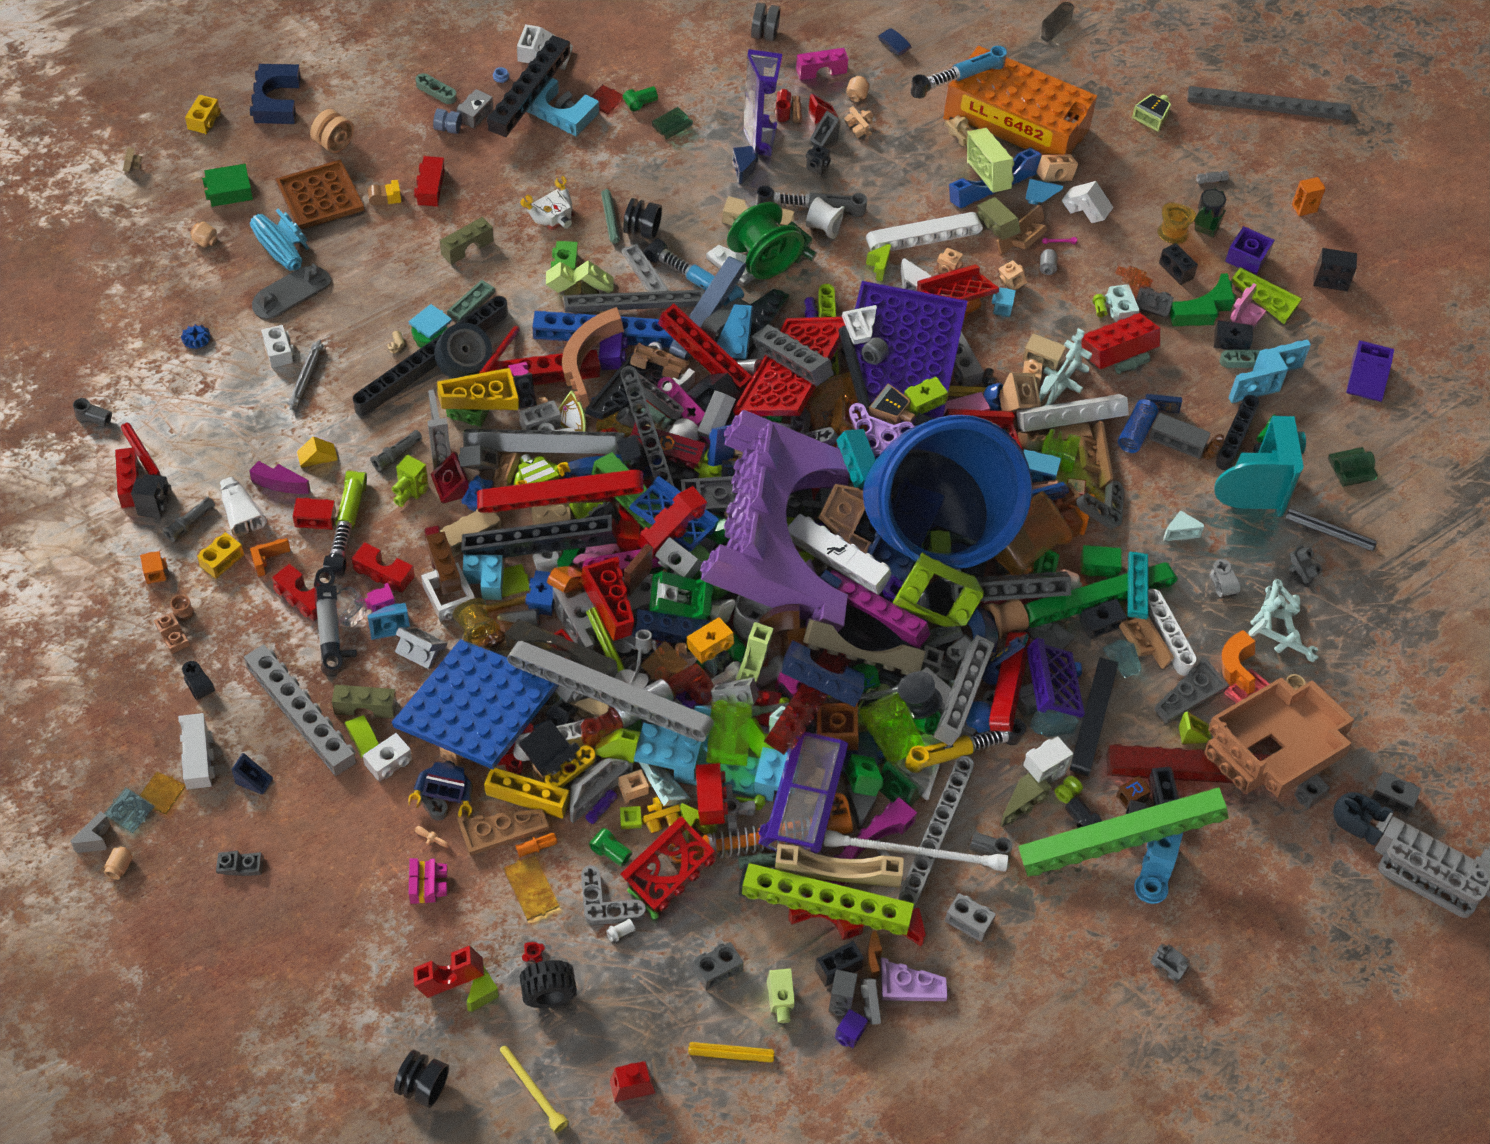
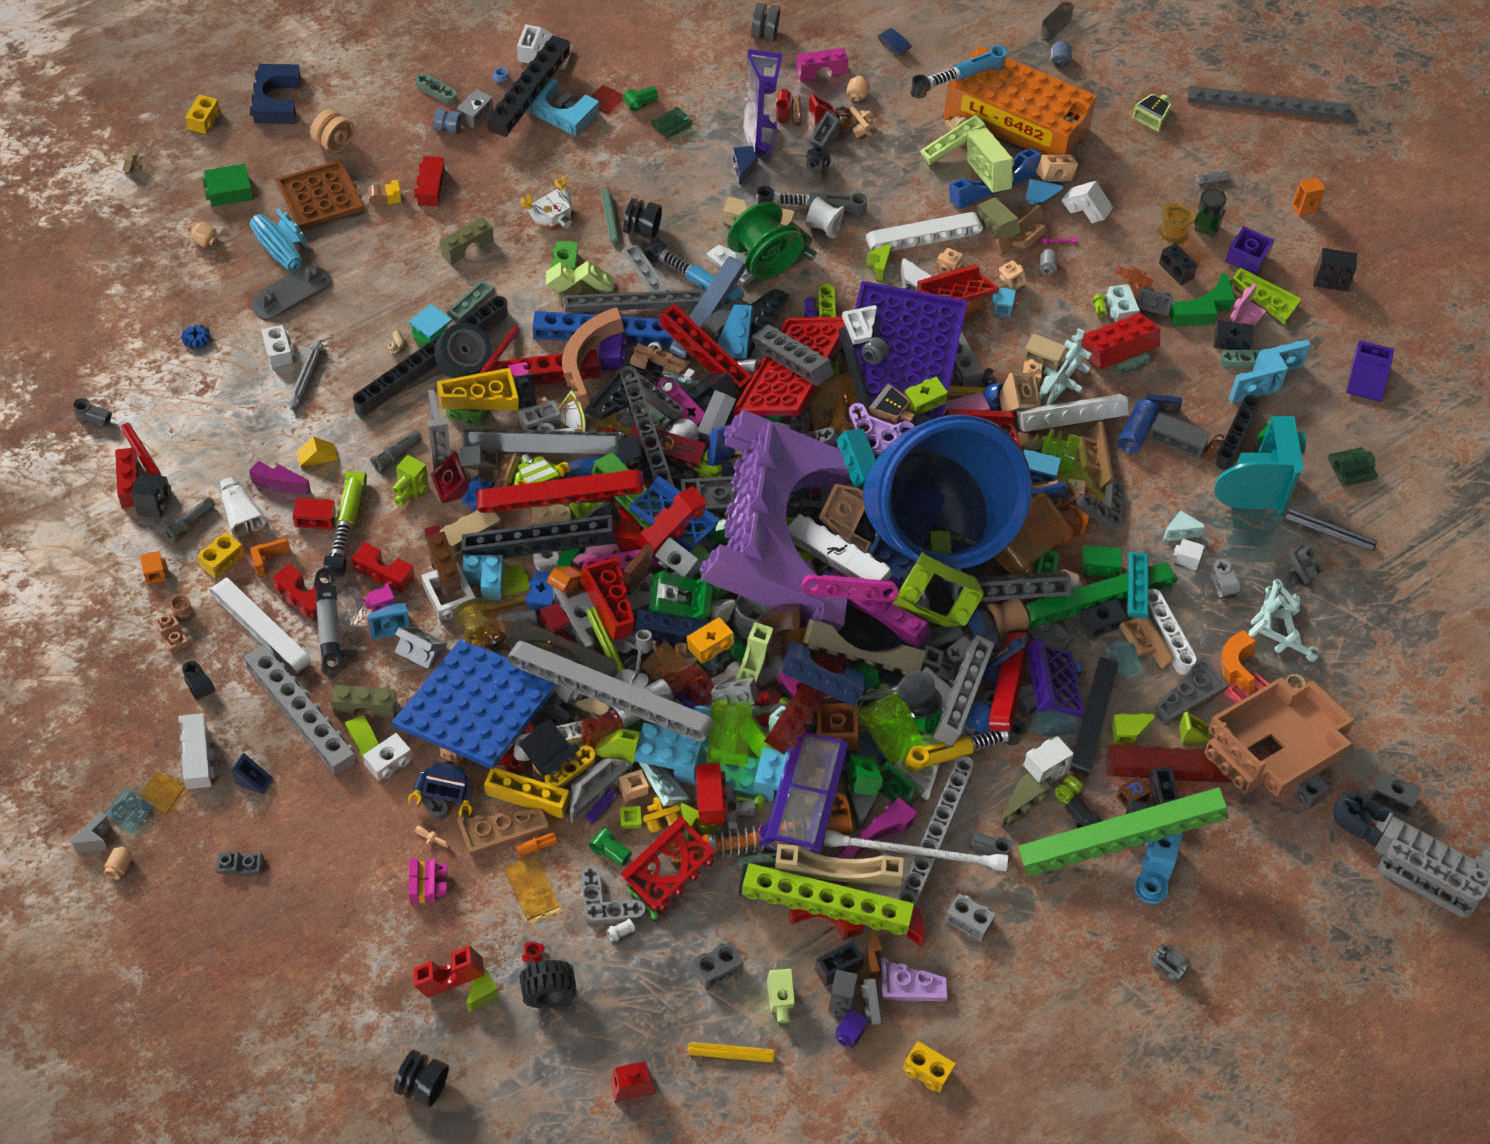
light yellow piece [500,1046,569,1133] -> none
medium nougat slope [1051,423,1094,447] -> none
none -> white beam [210,578,312,675]
none -> dark red slope [540,602,571,632]
none -> clear light blue piece [662,371,699,385]
none -> dark pink piece [801,574,899,602]
none -> reddish brown gear [832,106,853,133]
none -> yellow brick [903,1041,956,1093]
none -> yellowish green brick [920,115,986,165]
none -> sand blue head [1051,41,1072,67]
none -> lime slope [1111,713,1155,745]
none -> white brick [1173,539,1204,571]

